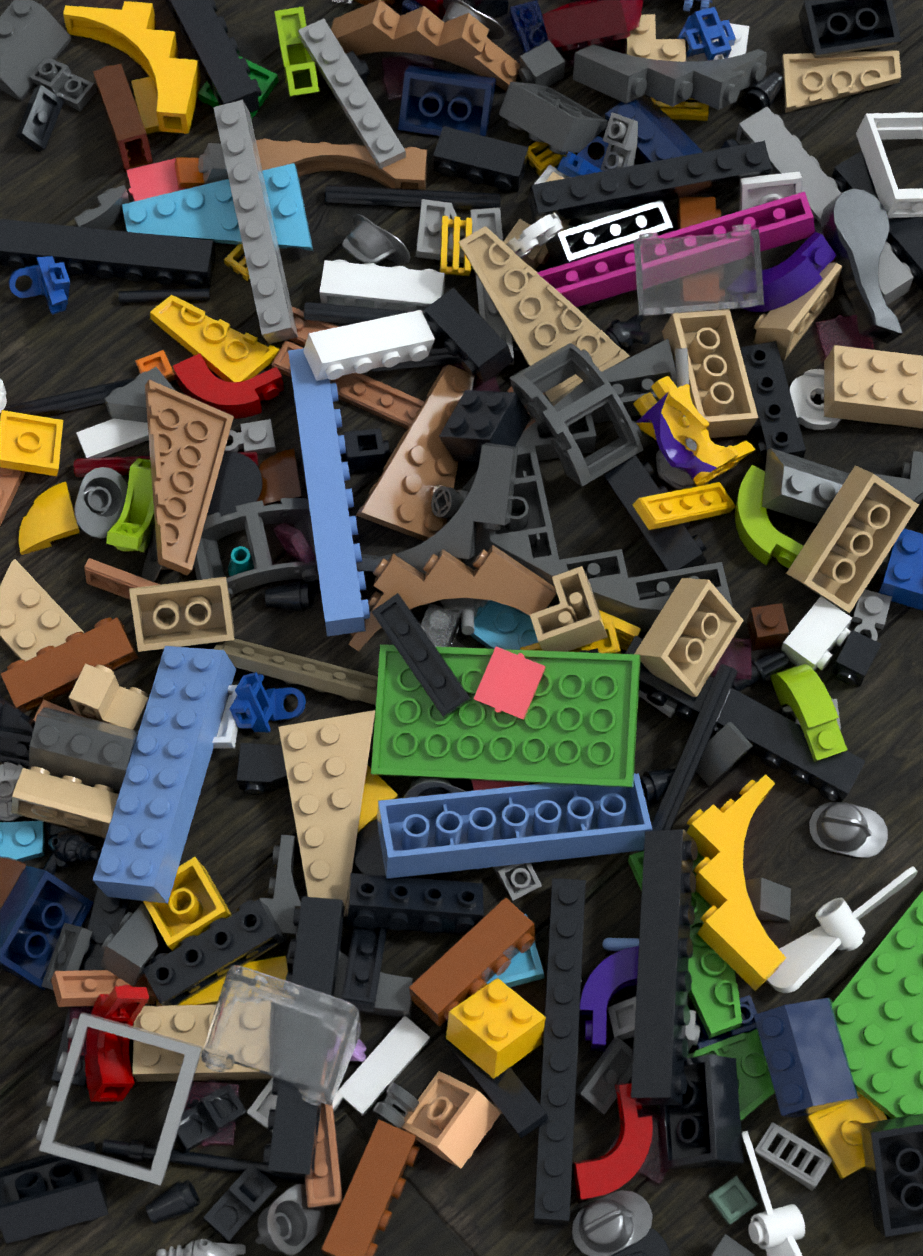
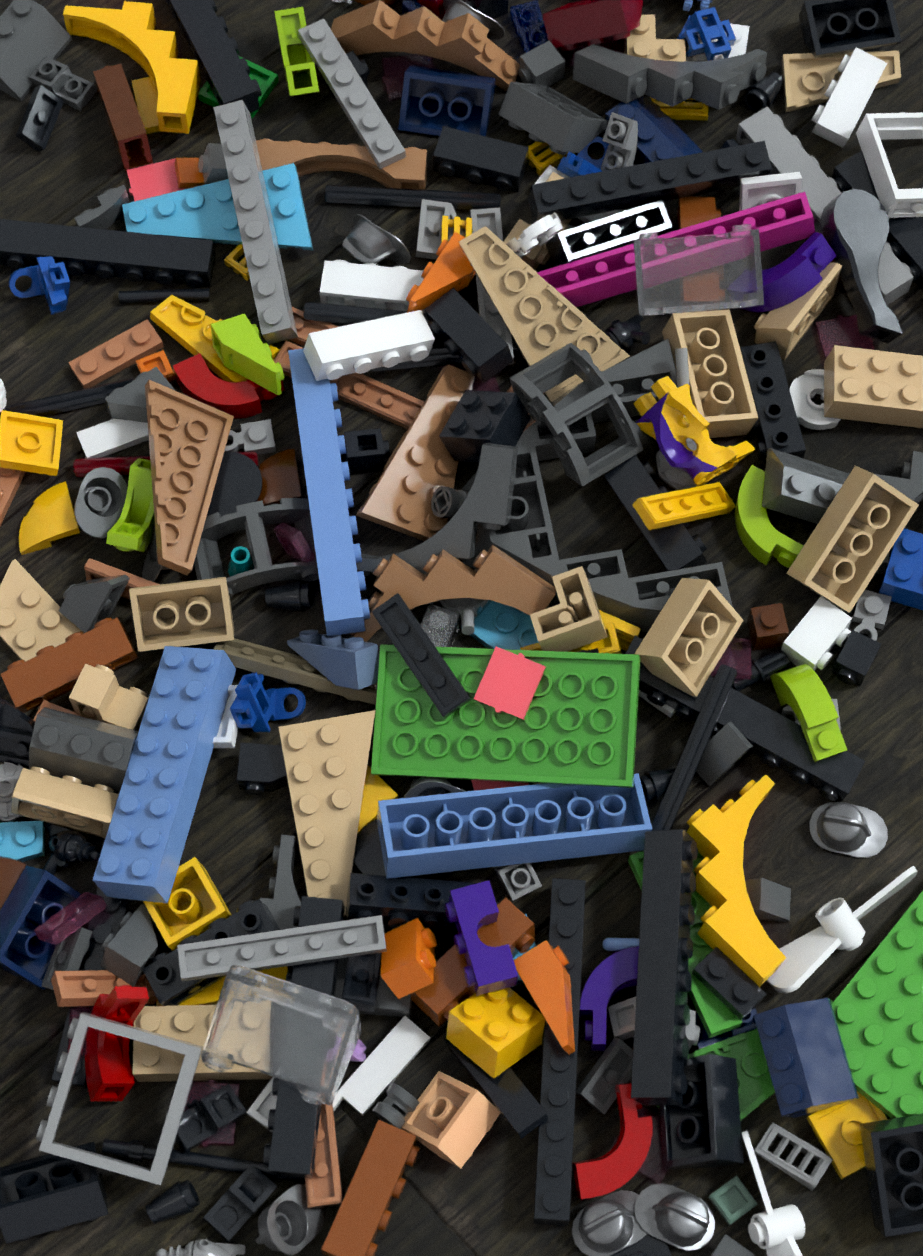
none -> clear pink tile [34,892,107,945]
none -> dark grey slope [59,574,130,633]
none -> nougat plate [68,319,164,389]
none -> light grey plate [177,915,387,982]
none -> lime slope [211,314,284,395]
none -> sand blue slope [287,629,379,690]
none -> orange brick [380,918,437,999]
none -> orange slope [406,232,476,313]
none -> dark purple arch [445,880,518,996]
none -> orange slope [514,940,575,1055]
none -> flat silver piece [634,1183,715,1251]
none -> black plate [692,947,766,1020]
none -> white brick [812,47,887,148]

